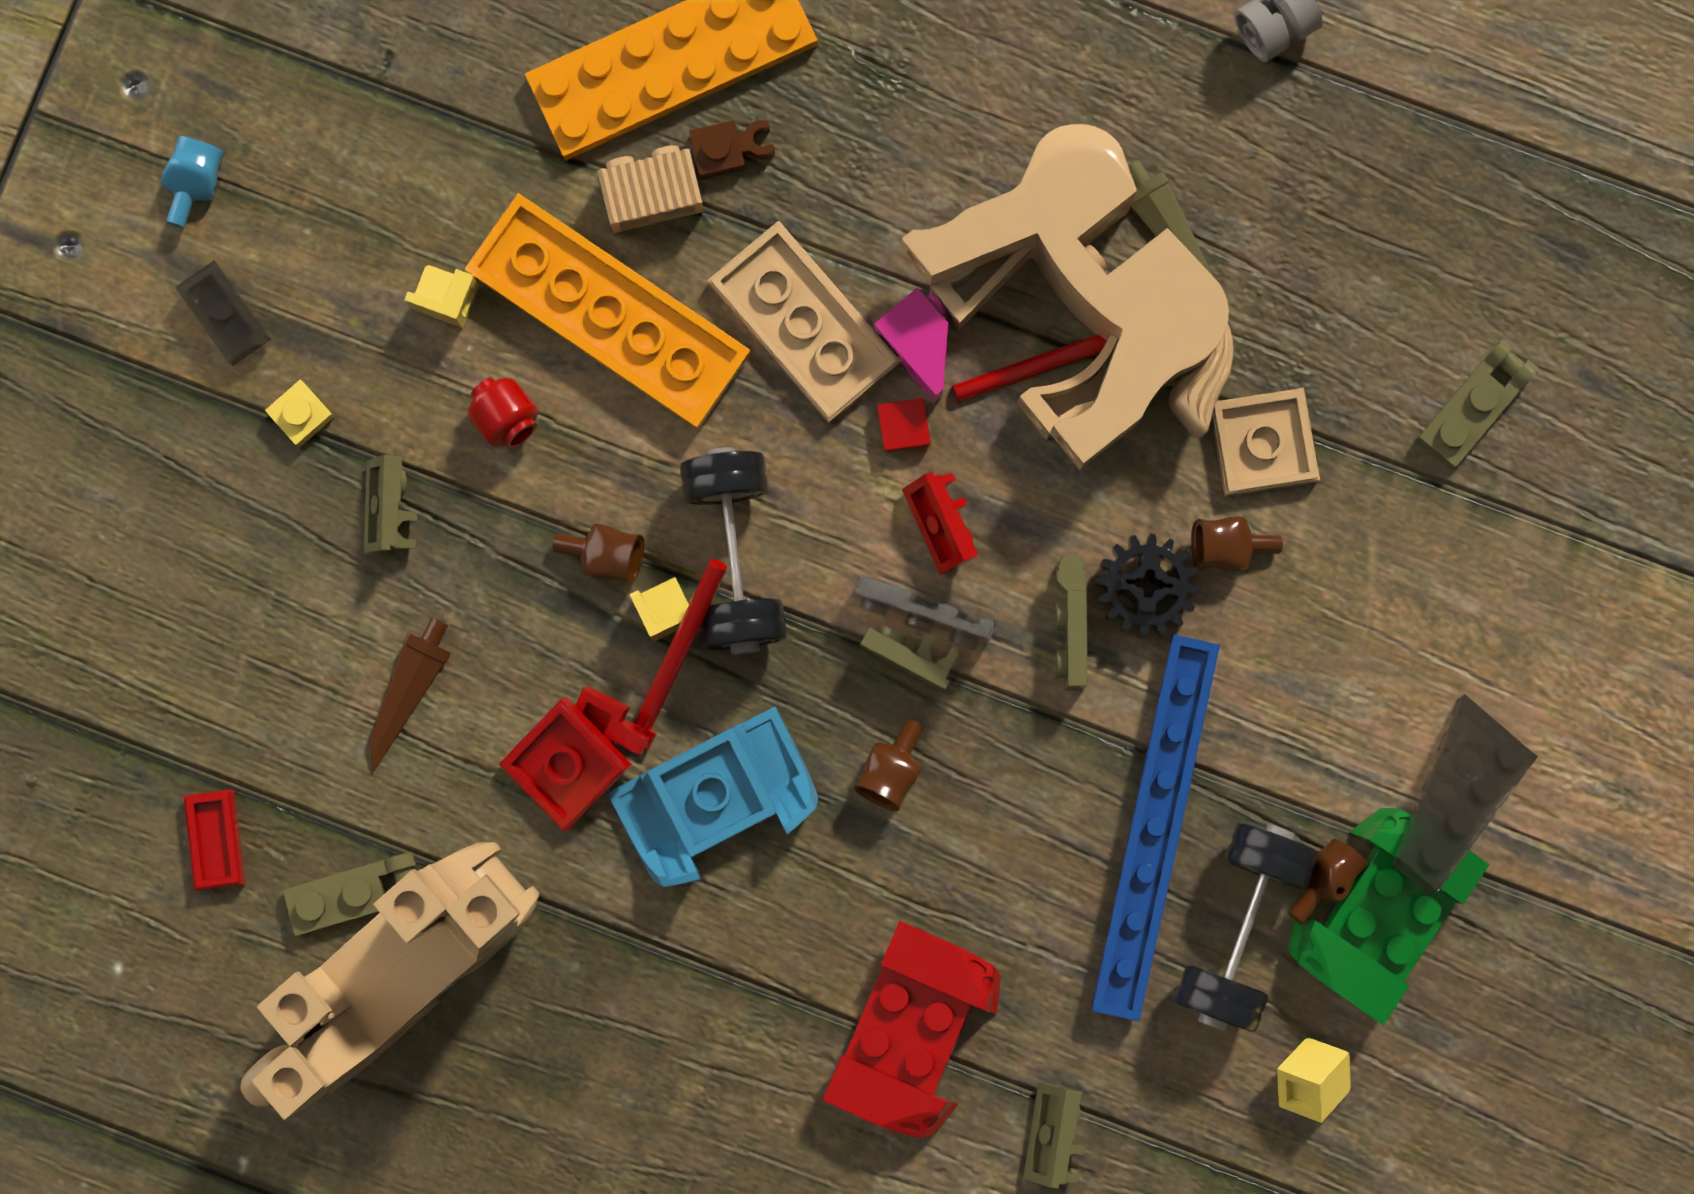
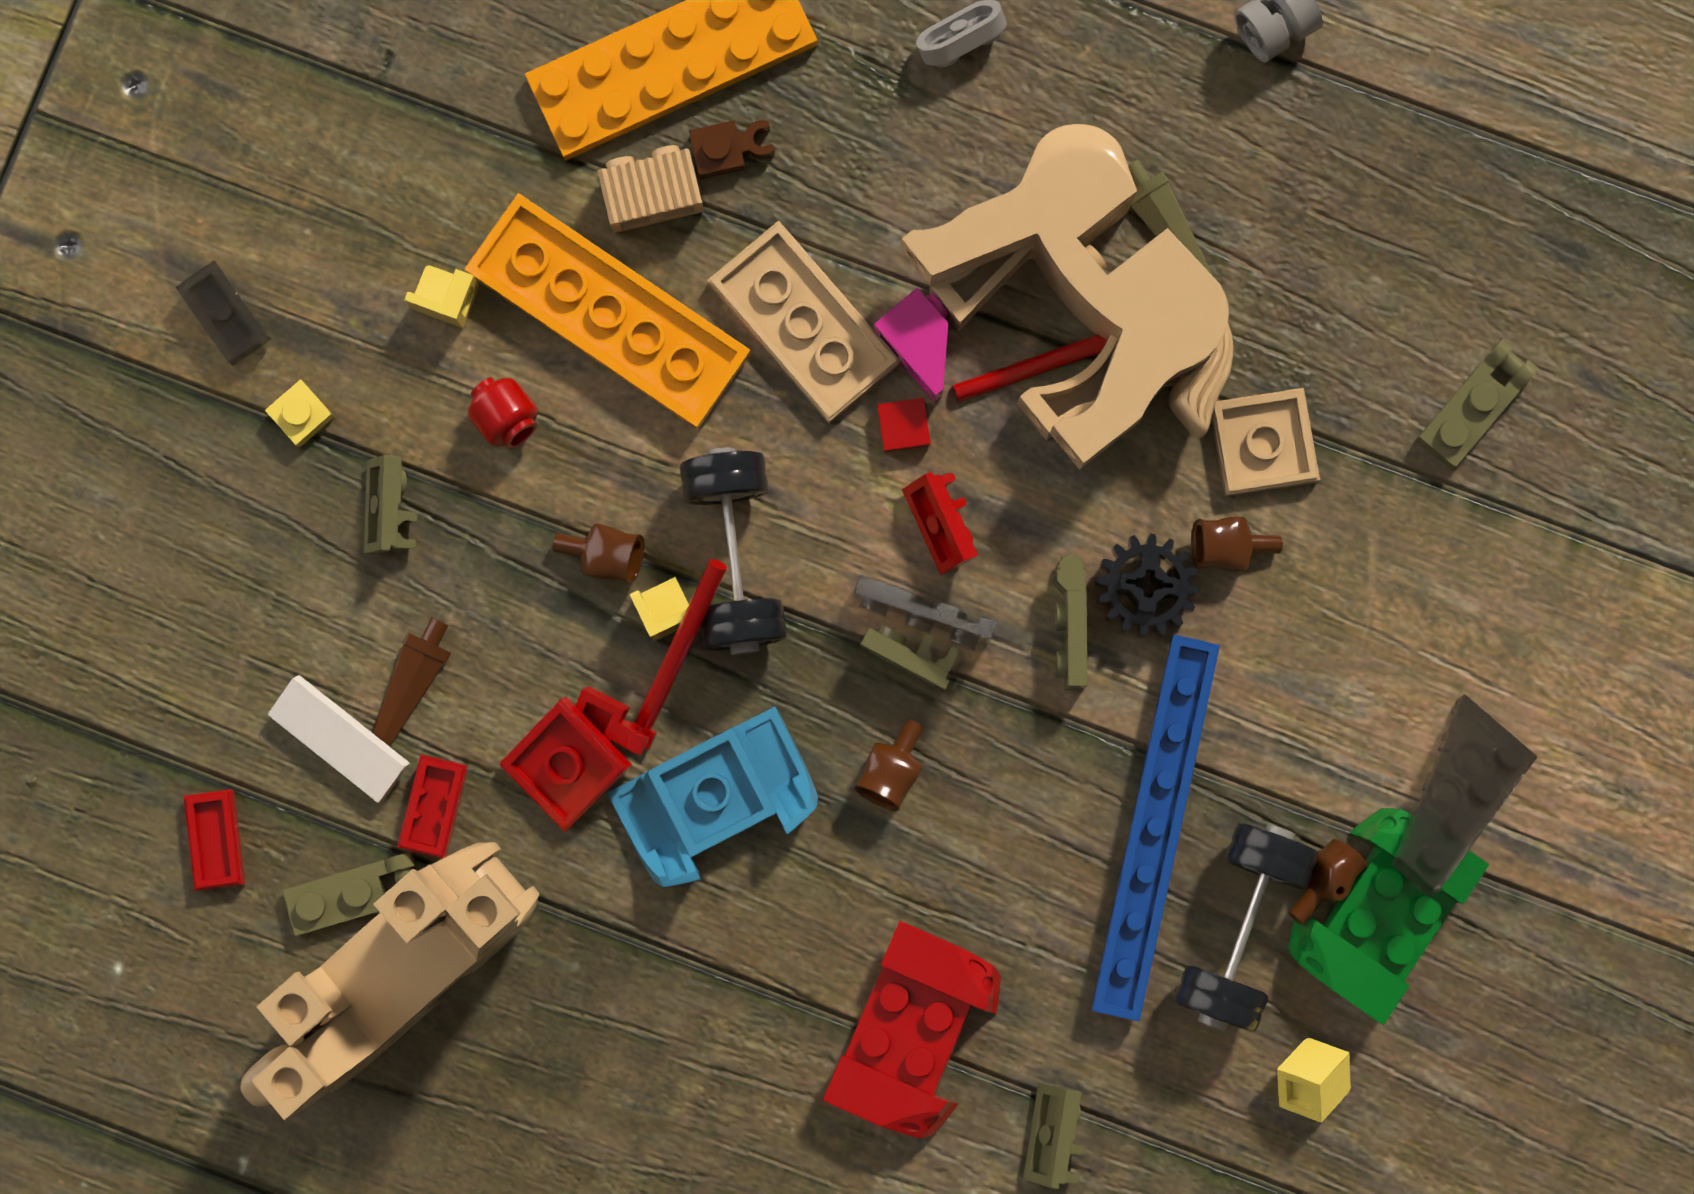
dark azure piece [161,136,225,228] -> none
none -> white tile [267,675,410,803]
none -> red plate [397,754,469,858]
none -> light grey plate [916,0,1007,68]

